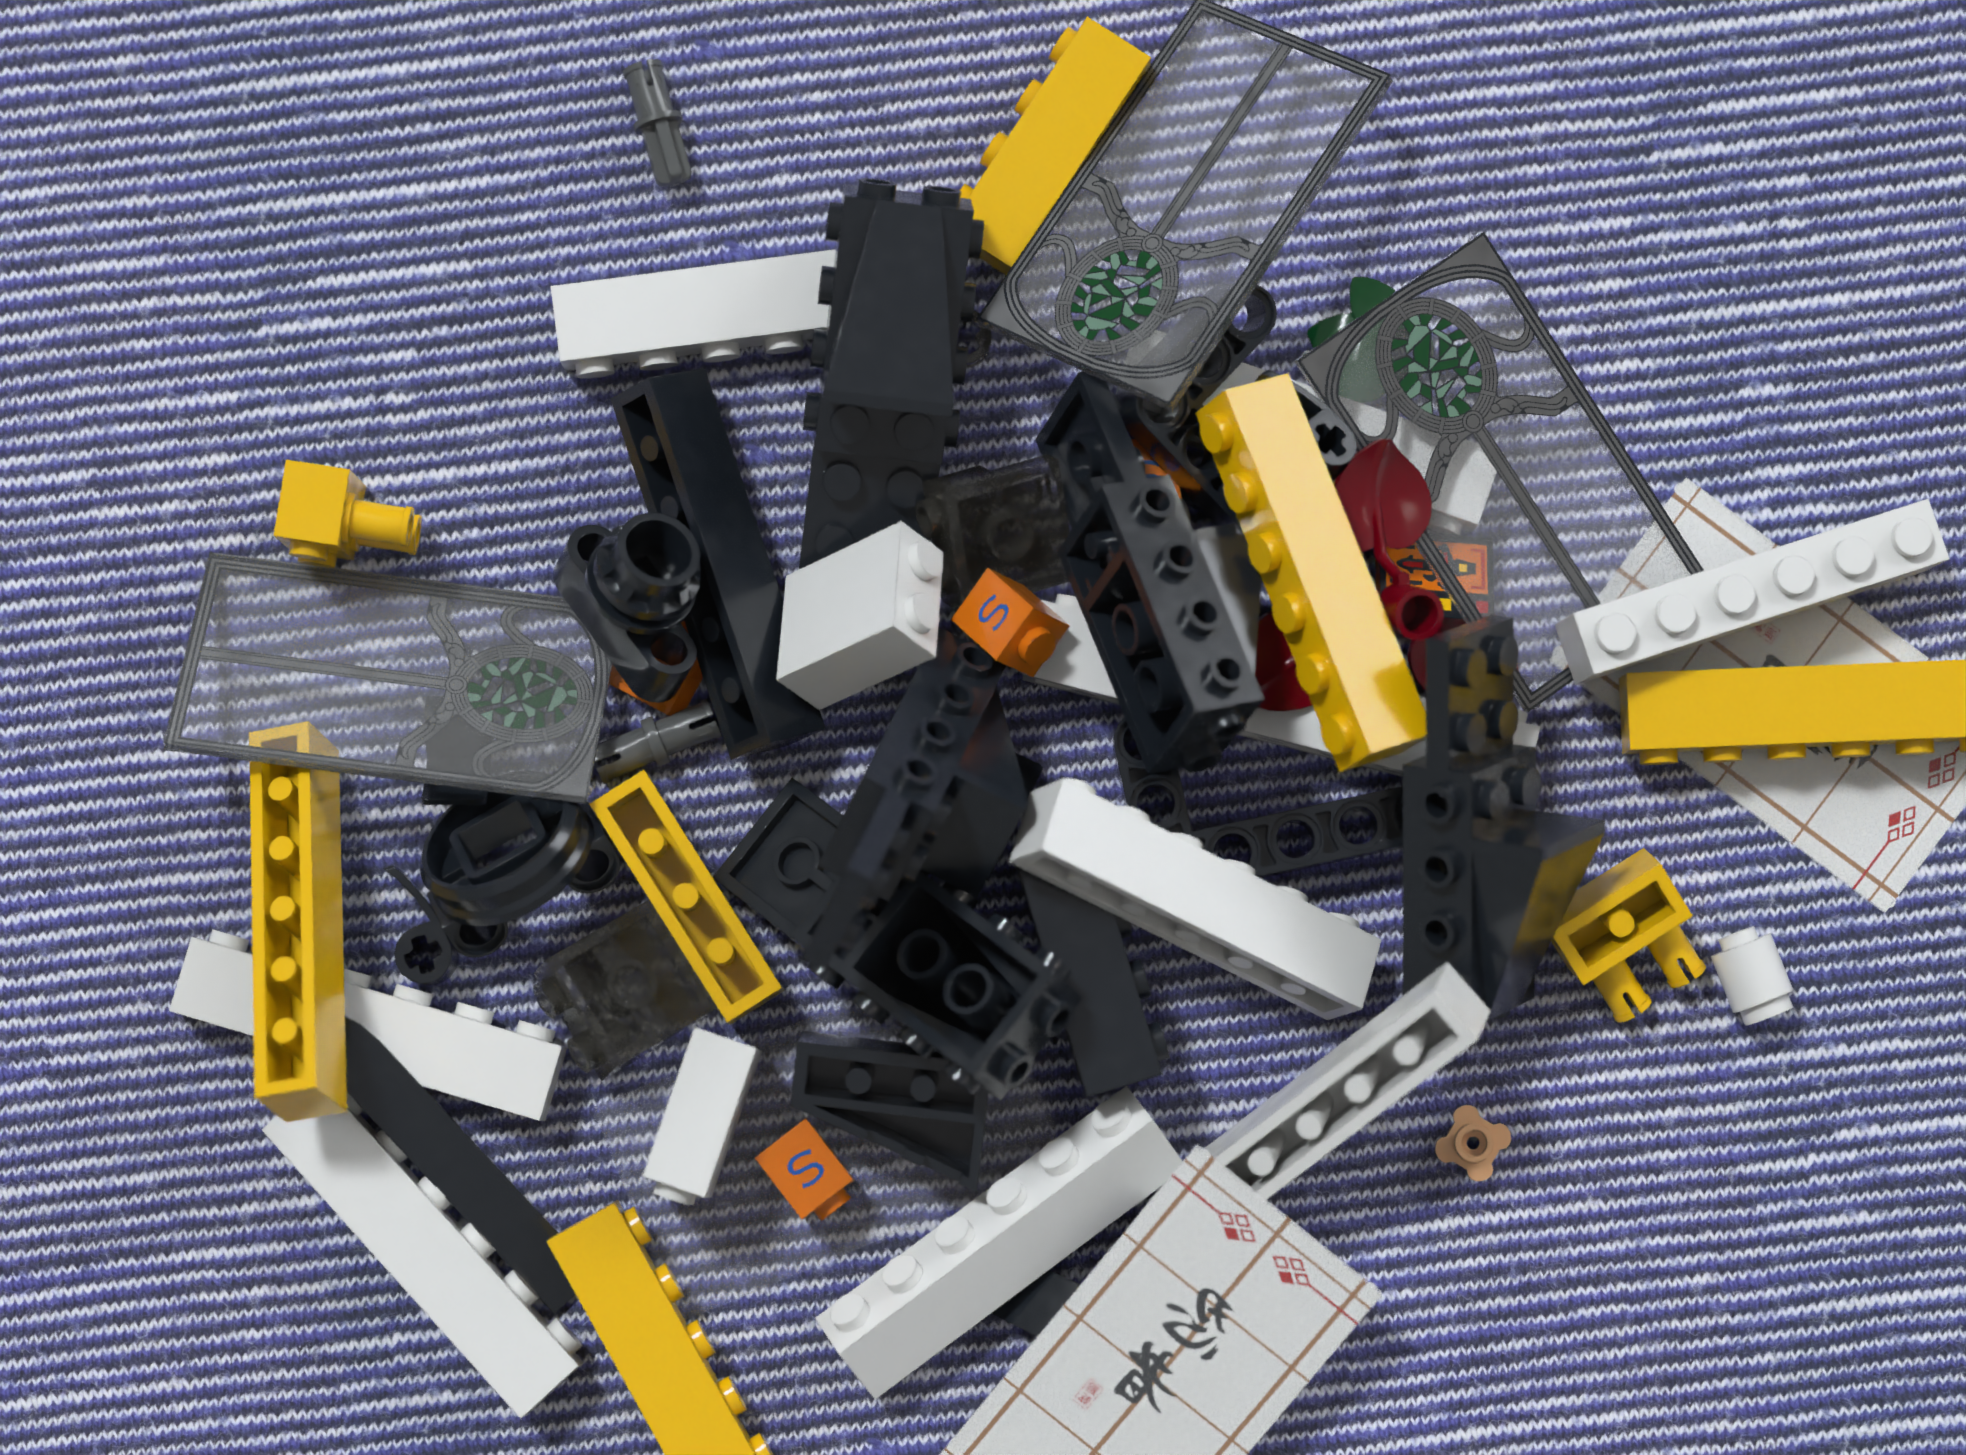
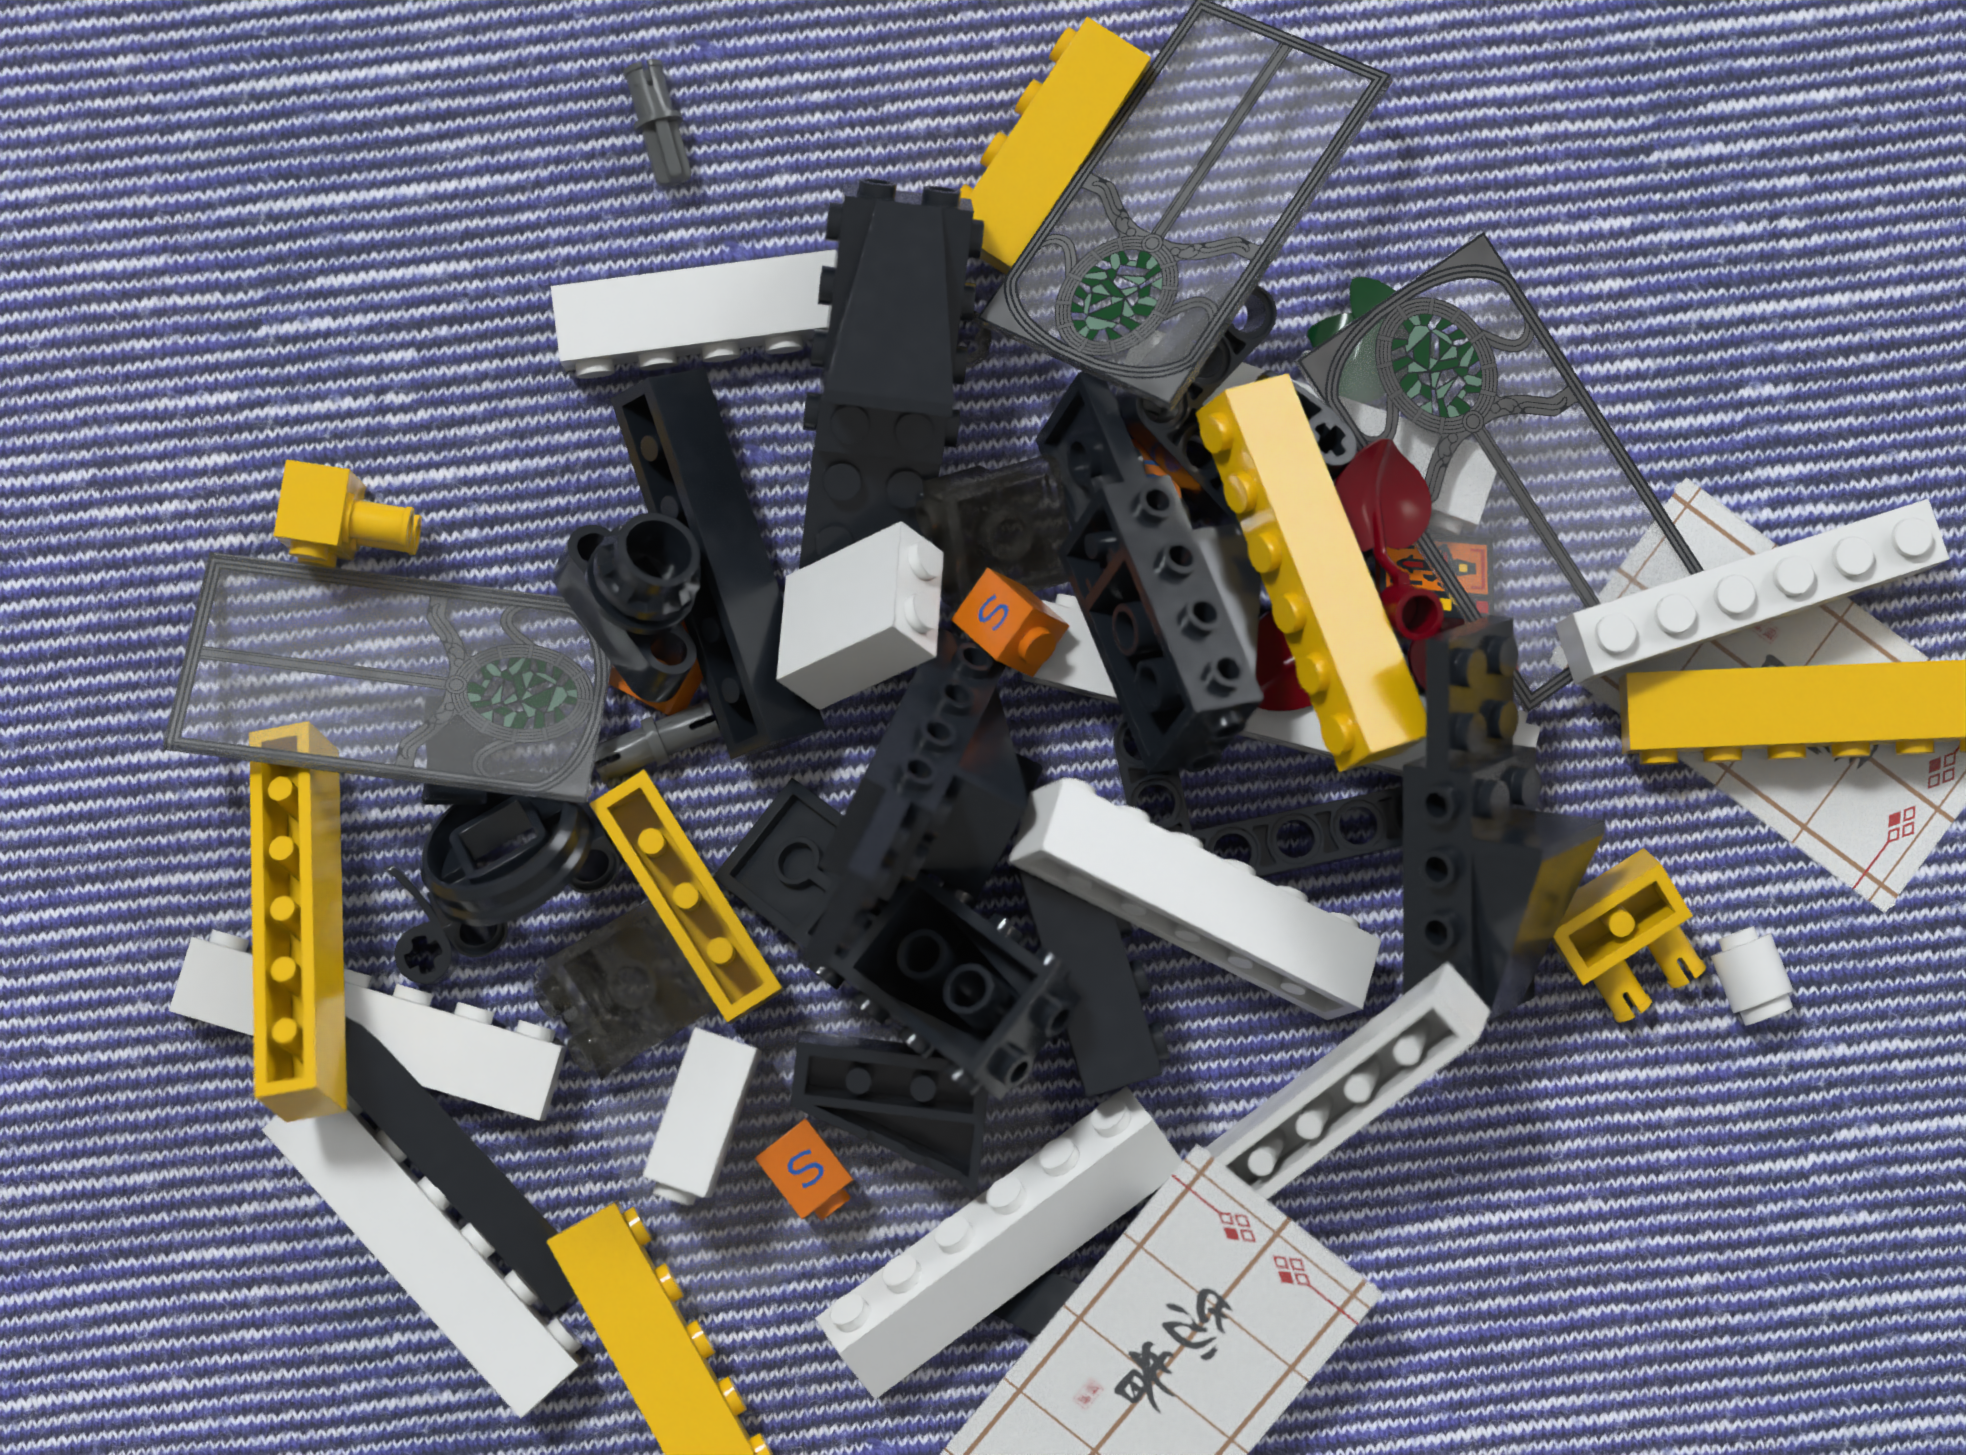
light nougat plate [1435,1105,1511,1181] -> none

